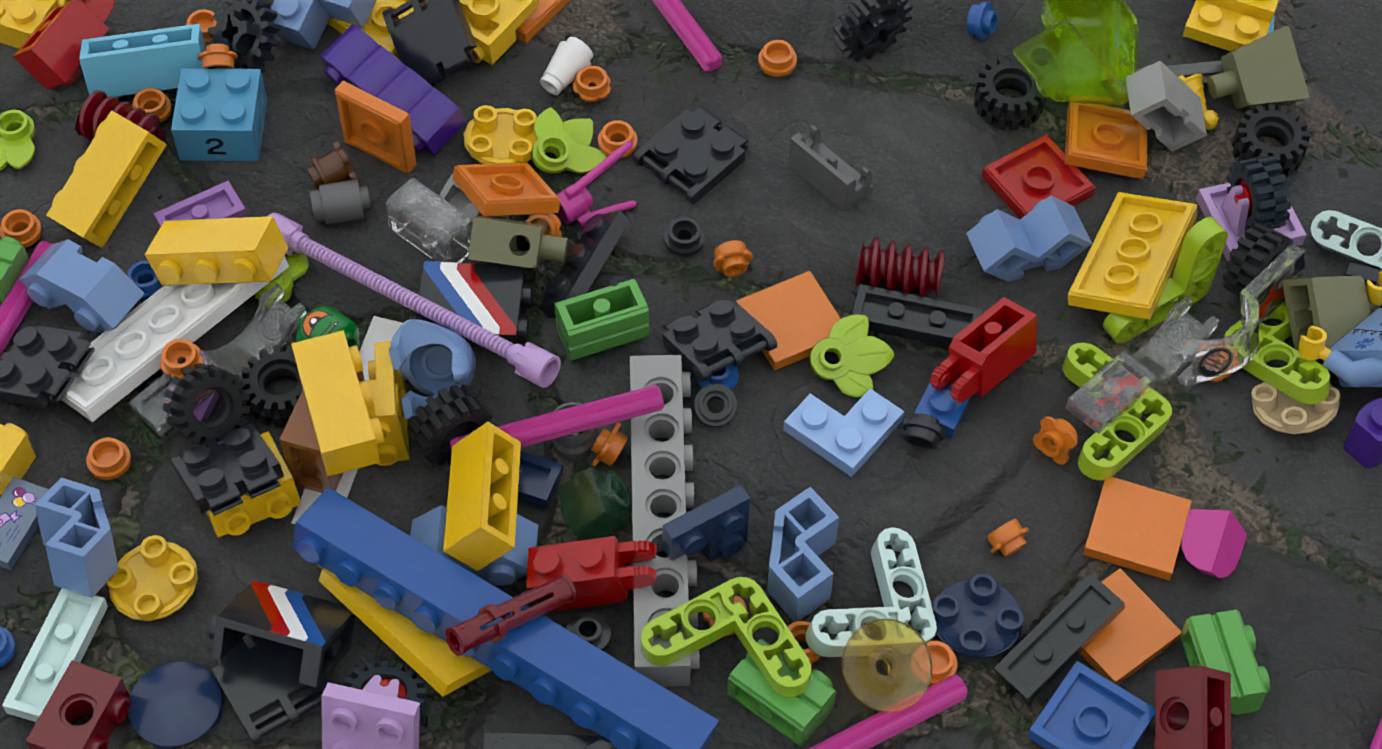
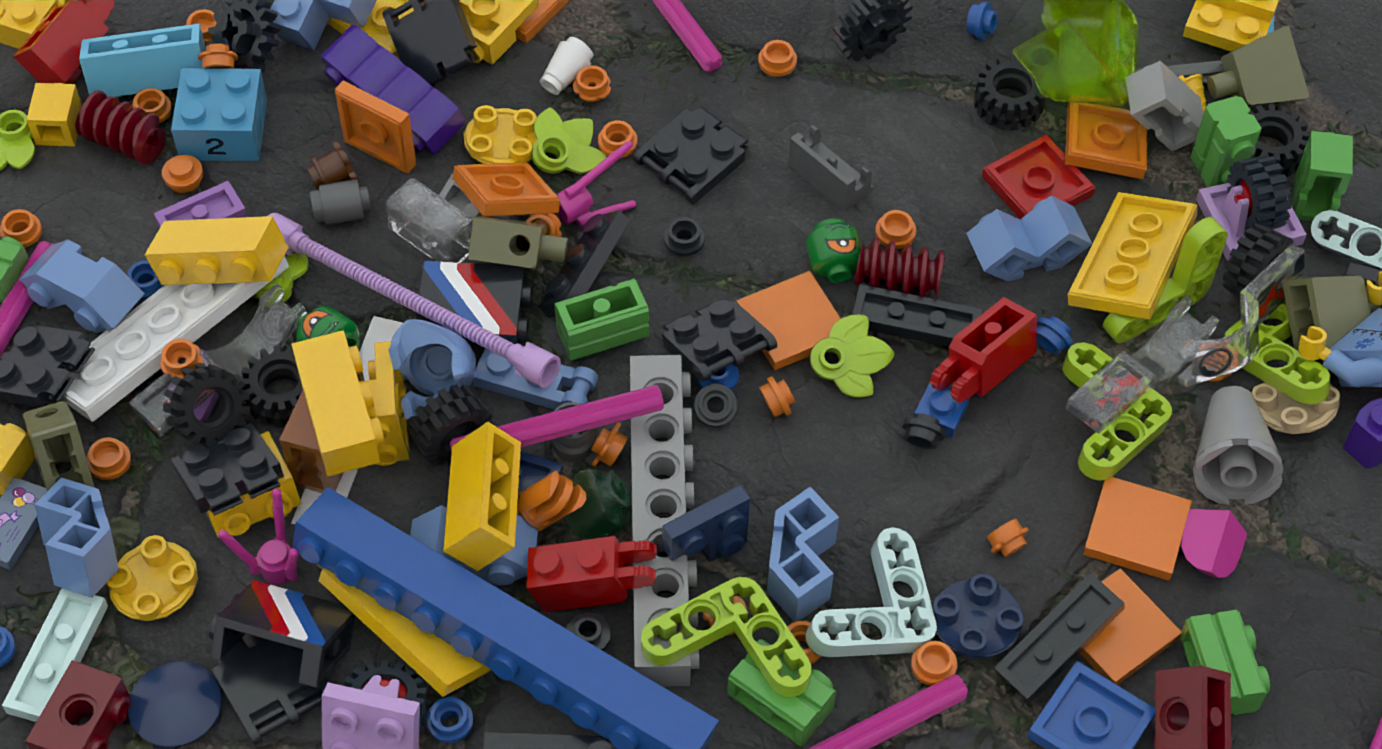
yellow brick [46,110,167,248] -> none
dark red pin [445,574,576,656] -> none
orange plate [713,240,753,277] -> none
light blue plate [783,389,904,477] -> none
clear yellow dish [842,619,932,712] -> none
orange plate [1033,416,1078,465] -> none
none -> olive torso [22,401,95,491]
none -> yellow brick [26,83,82,147]
none -> orange plate [162,155,203,193]
none -> dark pink plant [218,488,298,585]
none -> blue plate [426,697,473,743]
none -> medium blue plate [473,348,599,410]
none -> orange arm [517,471,586,532]
none -> orange plate [759,376,796,417]
none -> green head [806,218,861,283]
none -> orange plate [875,210,916,249]
none -> blue plate [1036,317,1073,355]
none -> bright green brick [1190,96,1262,187]
none -> light grey cone [1193,386,1283,505]
none -> bright green brick [1292,131,1353,224]

